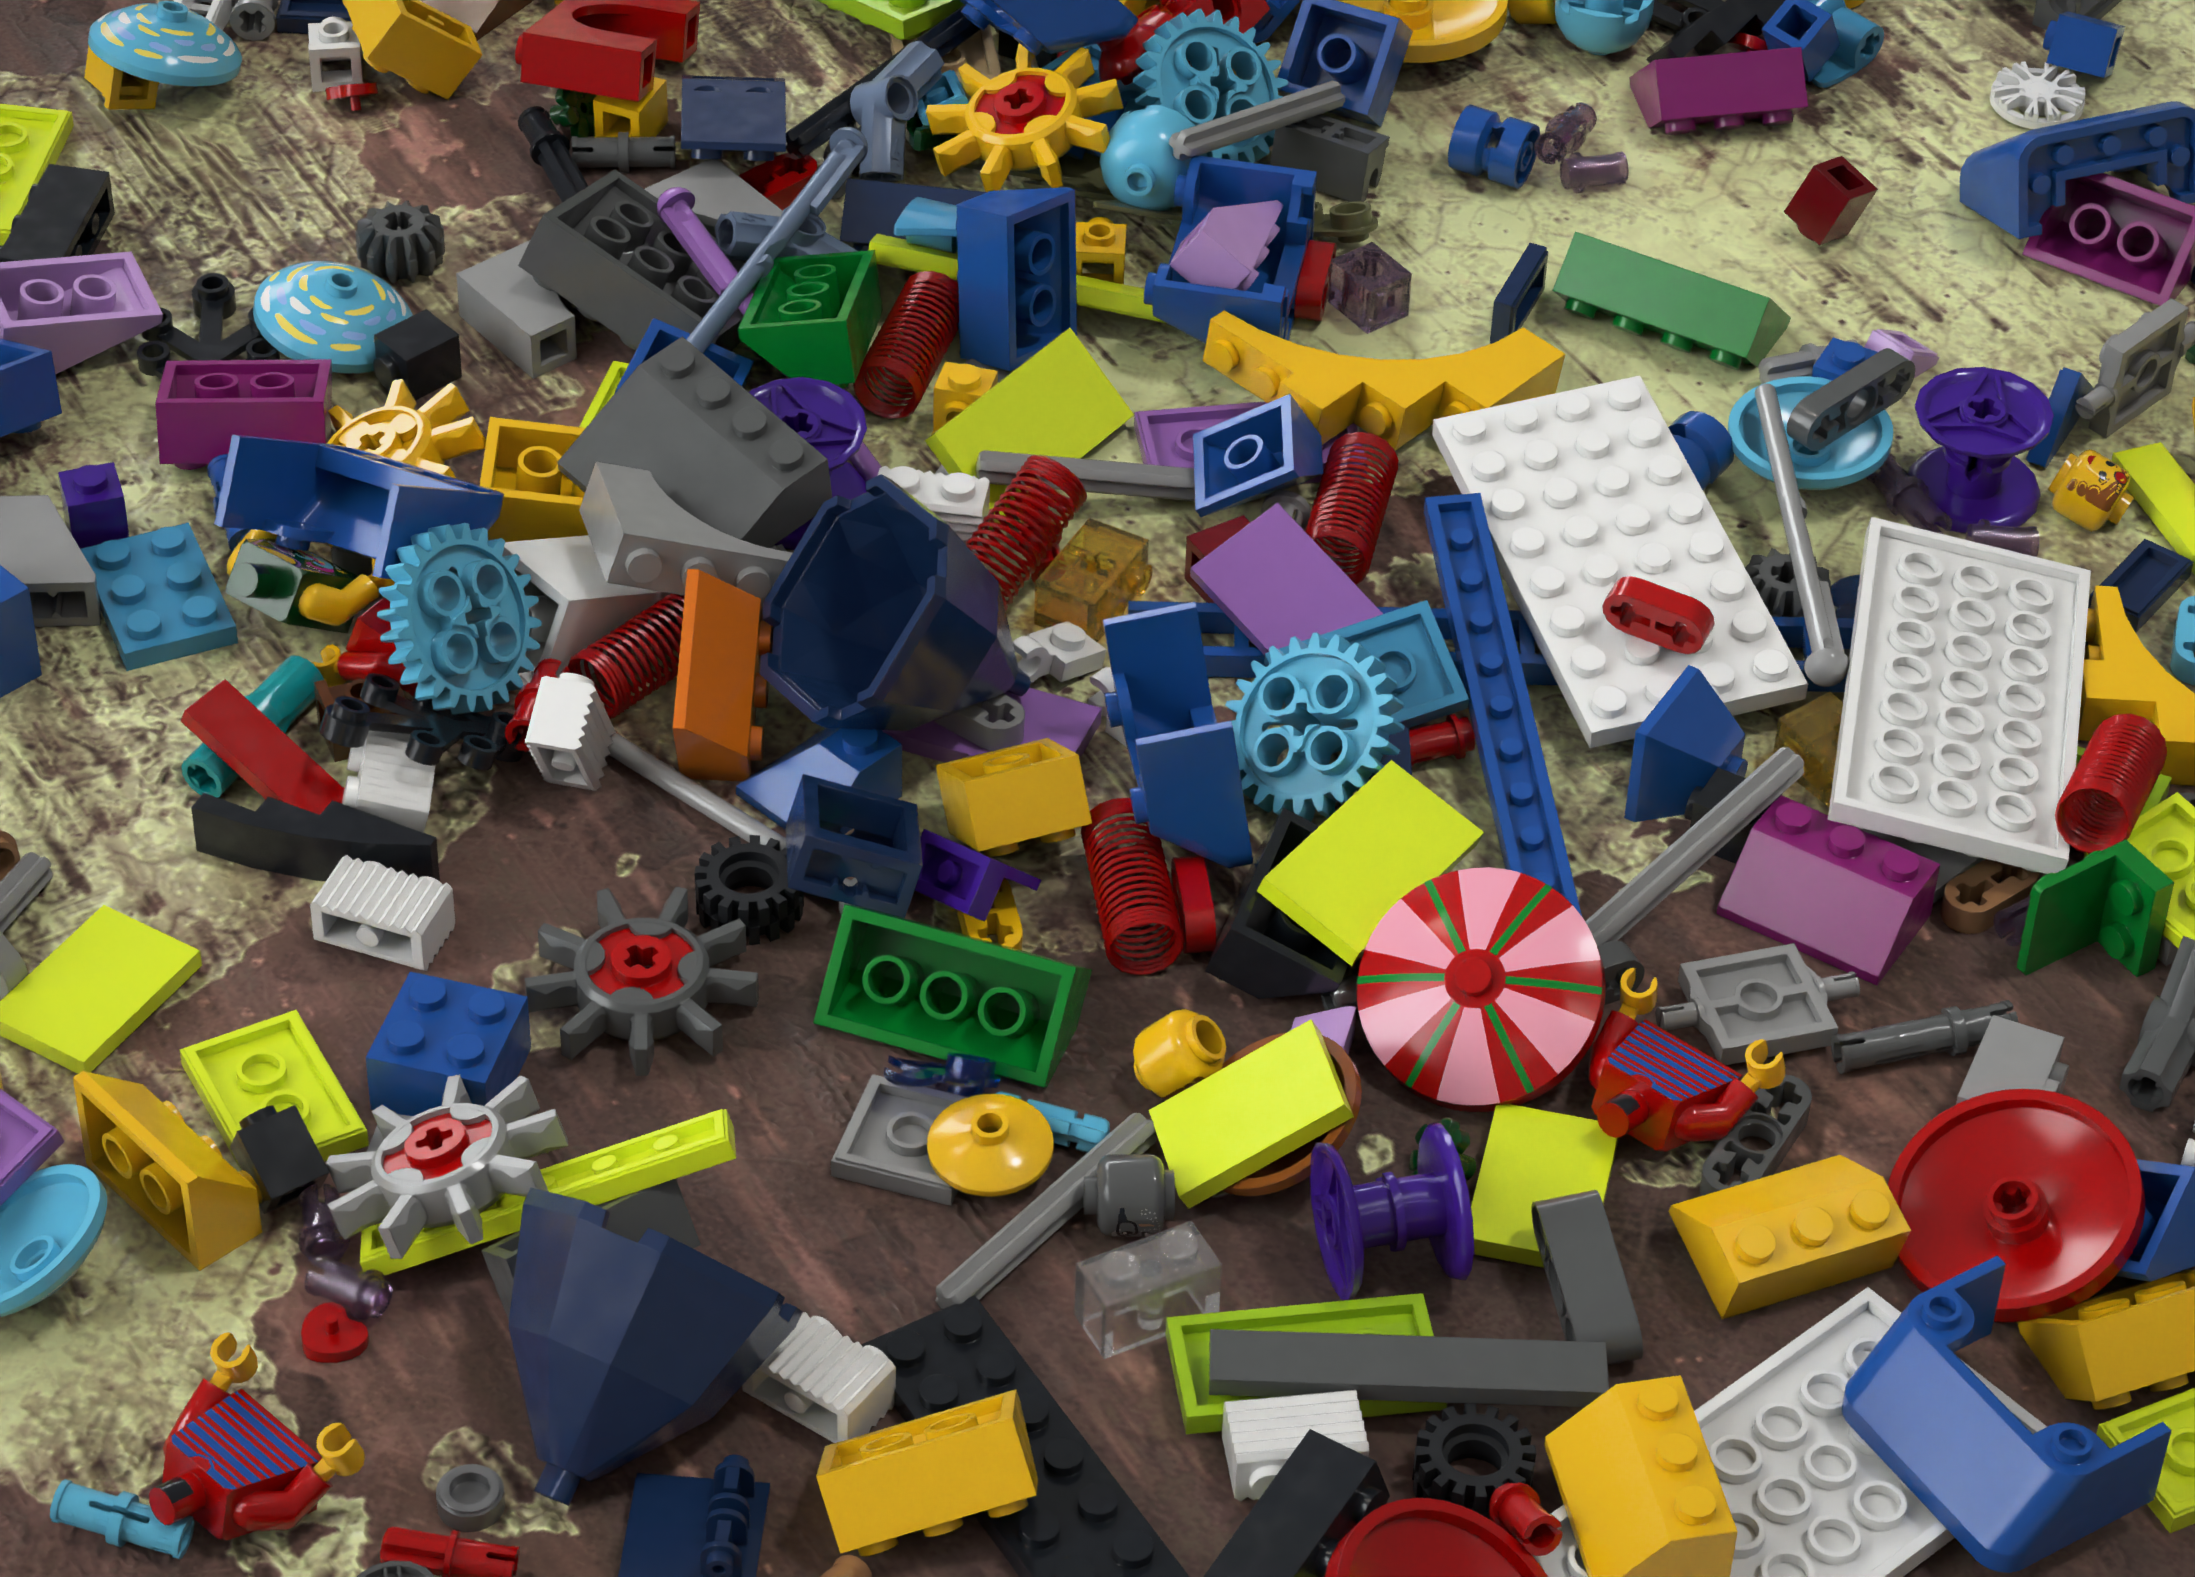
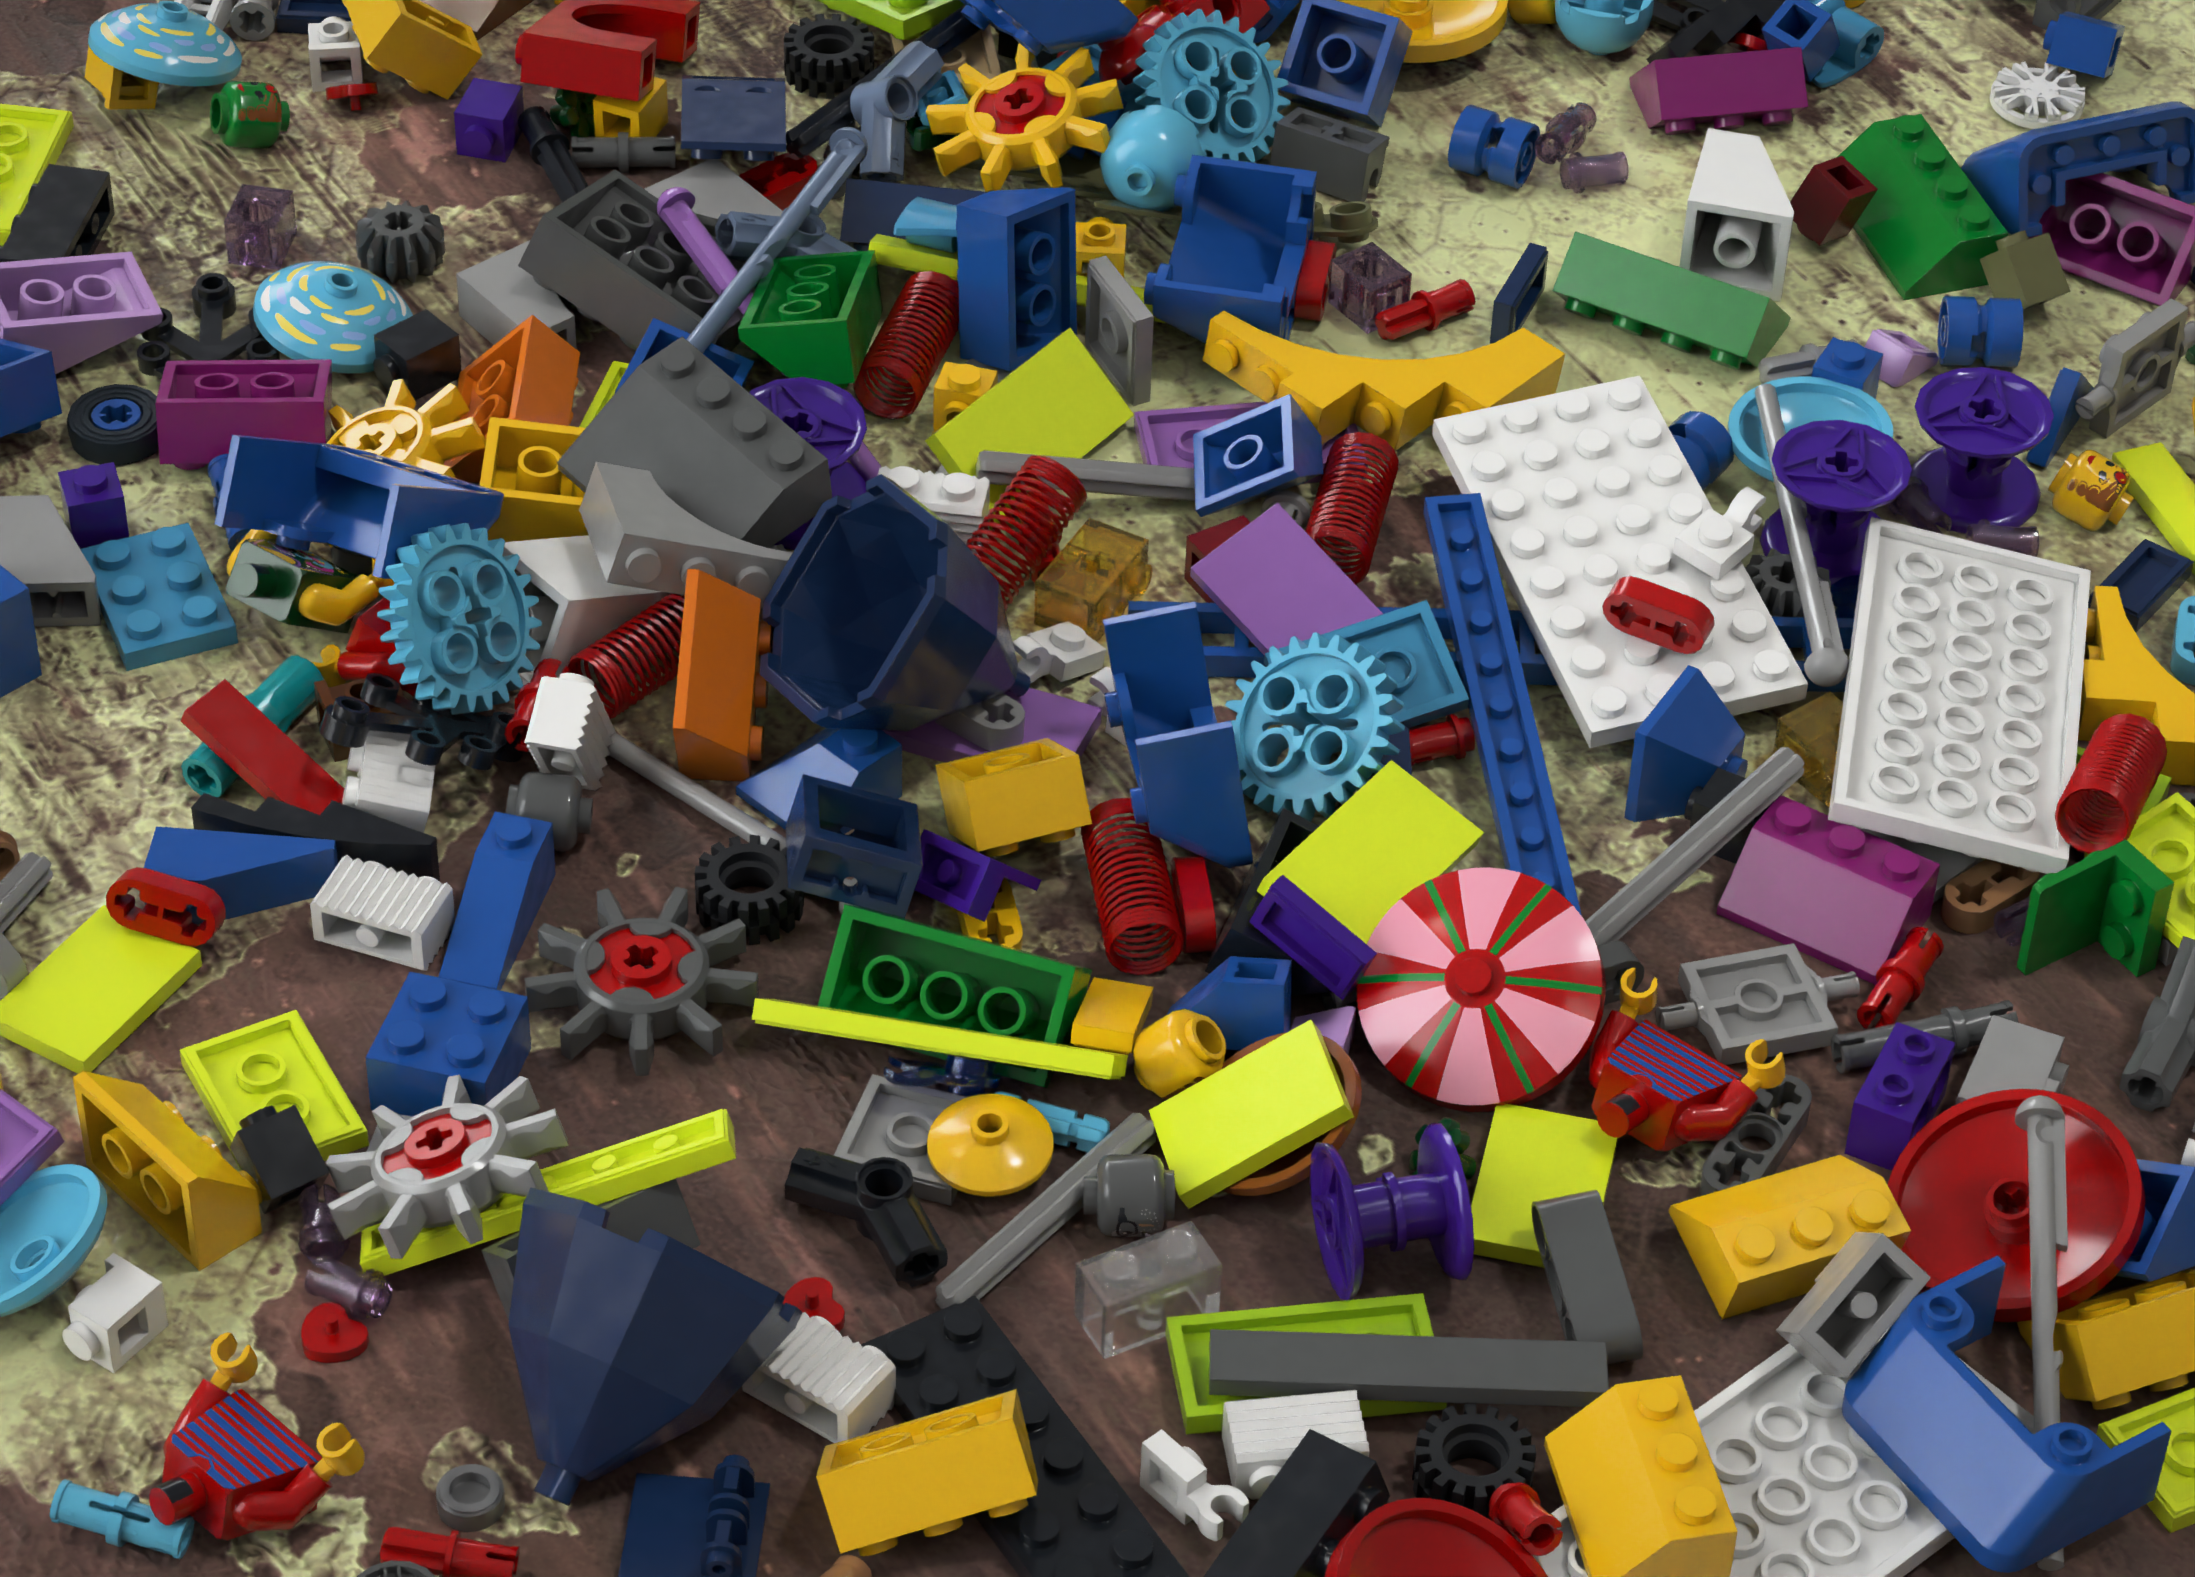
light grey axle [1169,81,1345,161] -> none
lavender slope [1170,200,1284,291] -> none
dark grey beam [1787,348,1915,451] -> none
none -> white brick [62,1253,168,1373]
none -> black bush [67,384,159,466]
none -> red beam [106,867,226,946]
none -> blue slope [144,826,338,924]
none -> green head [210,81,290,149]
none -> brick [224,184,297,270]
none -> blue slope [439,811,556,991]
none -> orange slope [444,315,580,483]
none -> dark purple brick [454,78,524,163]
none -> dark grey head [506,772,593,852]
none -> neon yellow tile [752,998,1128,1080]
none -> red piece [783,1277,845,1332]
none -> black tyre [784,14,874,99]
none -> black piece [785,1147,948,1287]
none -> yellow tile [1070,977,1154,1055]
none -> light grey tile [1085,255,1154,406]
none -> white plate [1140,1429,1249,1542]
none -> blue slope [1167,956,1292,1051]
none -> dark purple tile [1249,875,1377,1000]
none -> red axle [1374,279,1476,340]
none -> white plate [1673,487,1766,581]
none -> white slope [1679,128,1794,302]
none -> dark purple piece [1760,420,1912,590]
none -> light grey hinge [1776,1232,1931,1378]
none -> green slope [1837,114,2008,300]
none -> dark purple brick [1844,1022,1955,1171]
none -> red pin [1857,927,1944,1029]
none -> blue wheel [1937,296,2024,368]
none -> olive brick [1980,230,2071,310]
none -> light grey bar [2015,1095,2068,1571]

